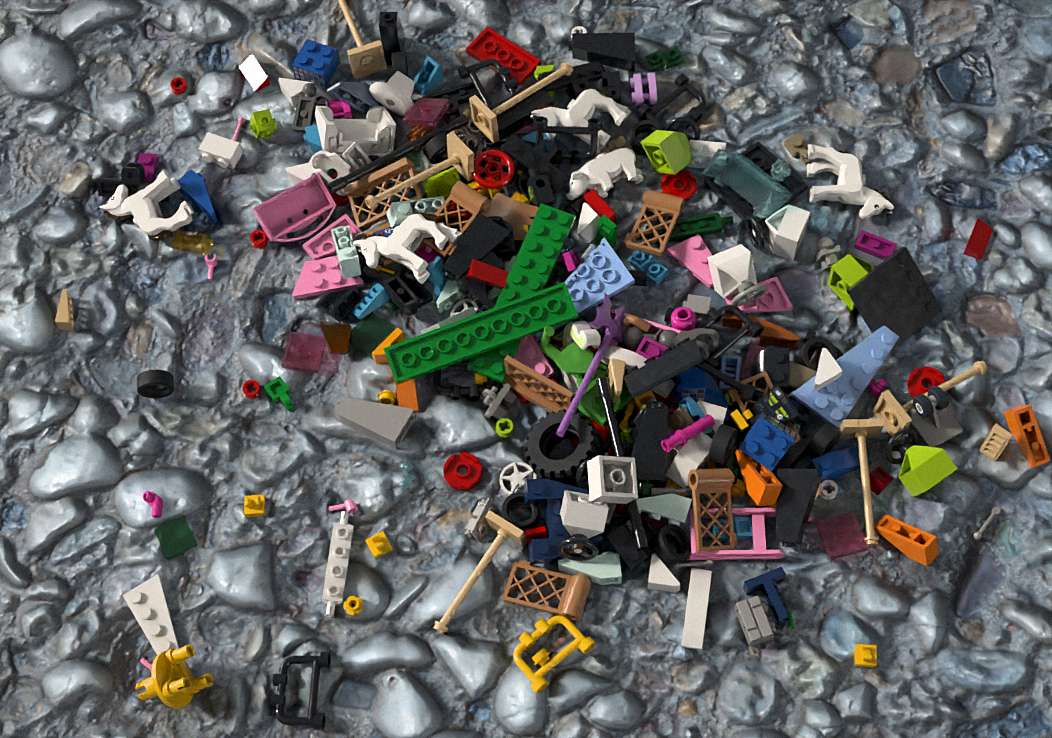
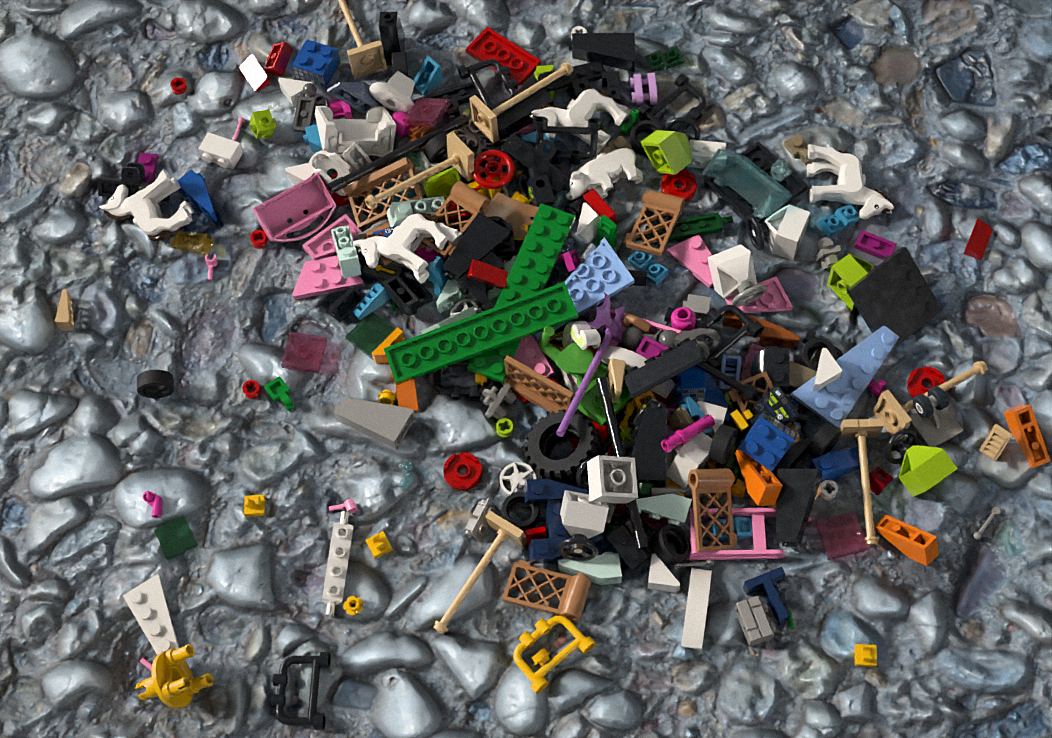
reddish brown slope [319,321,351,355] -> none
none -> red slope [263,42,293,76]
none -> dark pink head [391,111,415,138]
none -> green arm [620,109,639,135]
none -> dark azure slope [818,204,861,237]

